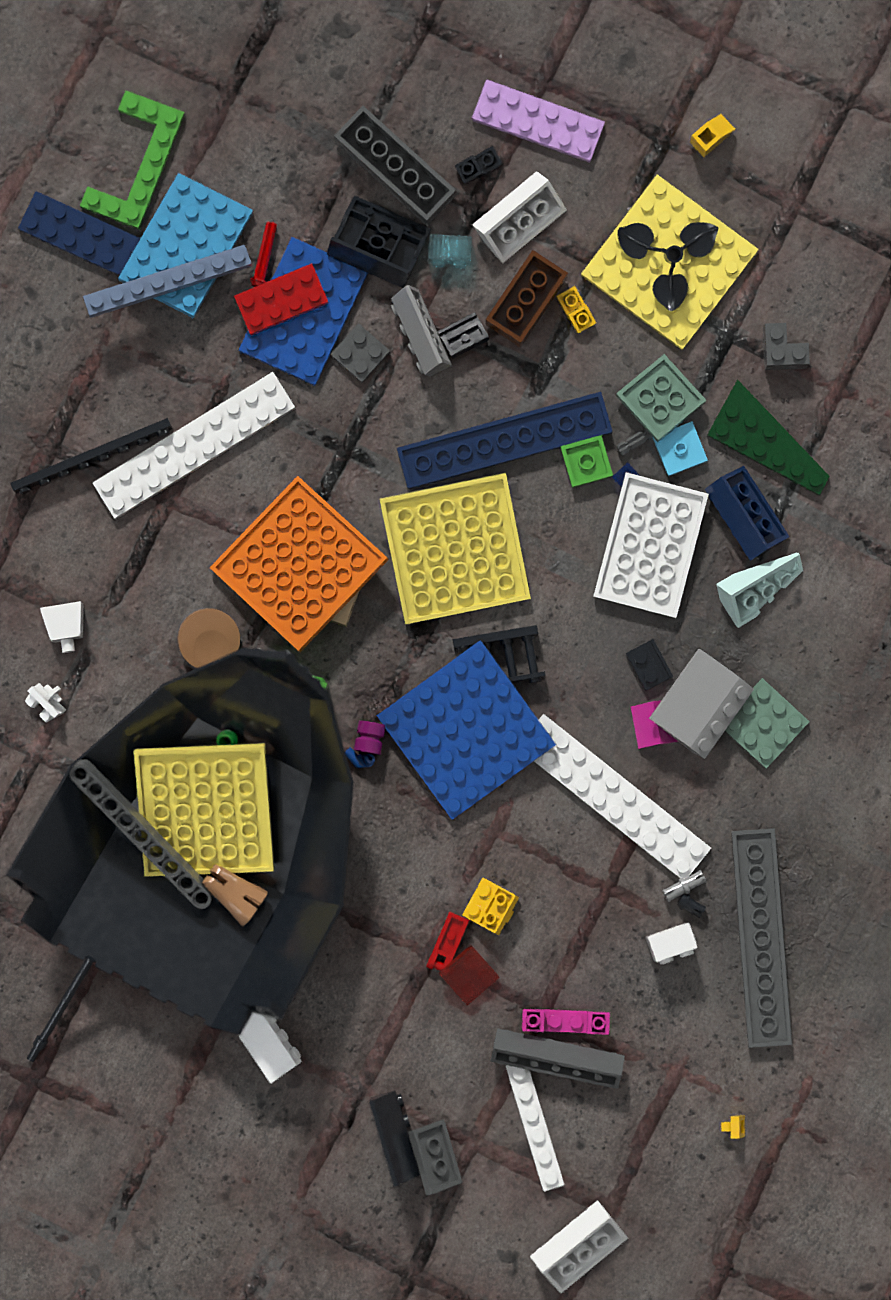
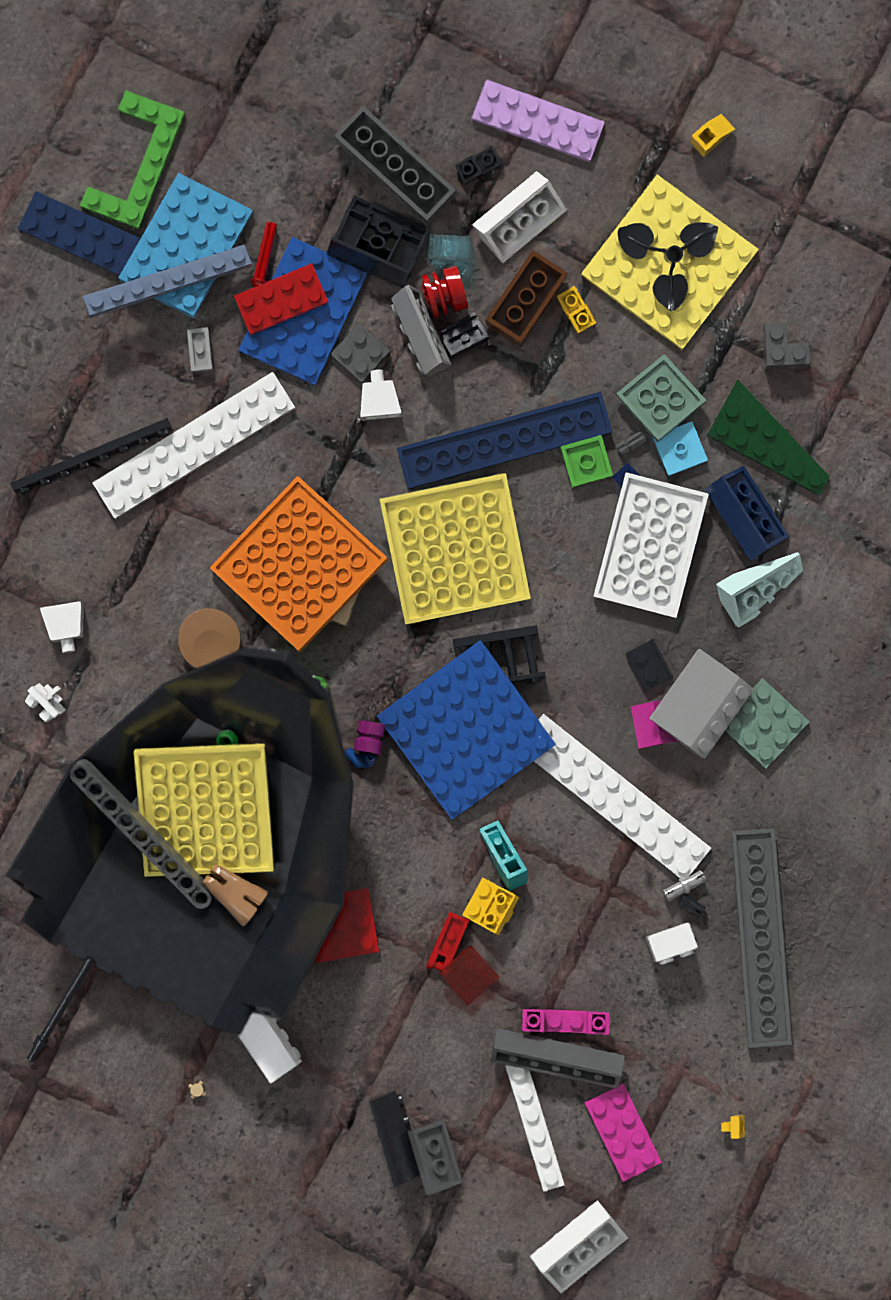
none -> light grey plate [187,327,213,373]
none -> tan piece [188,1081,206,1099]
none -> red plate [315,888,380,963]
none -> white torso [361,370,402,421]
none -> red wheel [422,266,469,318]
none -> teal slope [479,821,528,891]
none -> dark pink plate [584,1083,662,1182]

